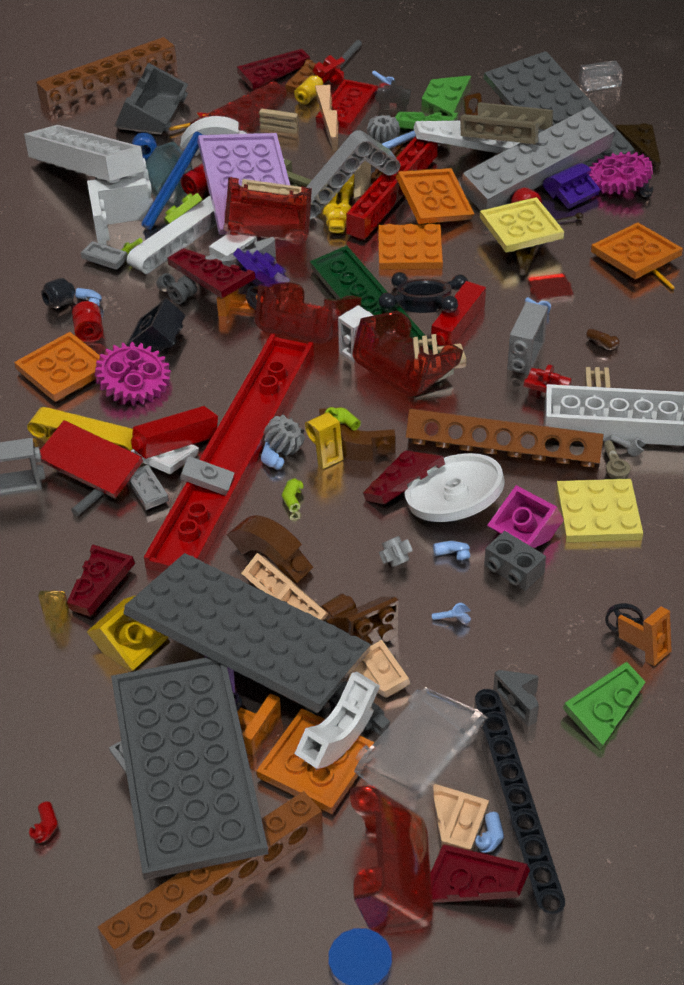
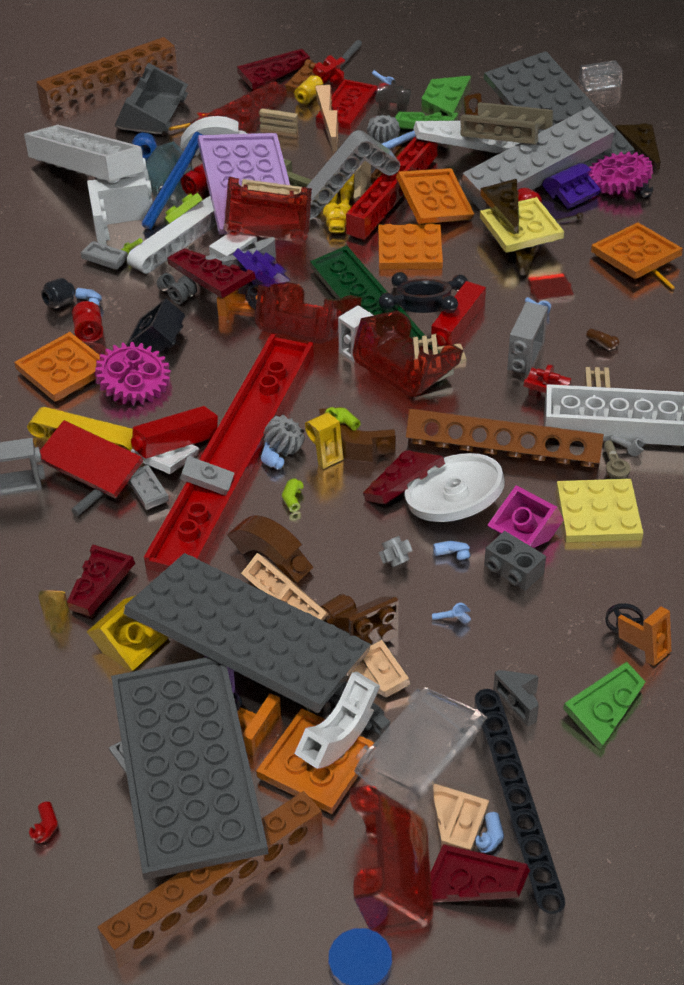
none -> dark brown wing [480,179,519,234]

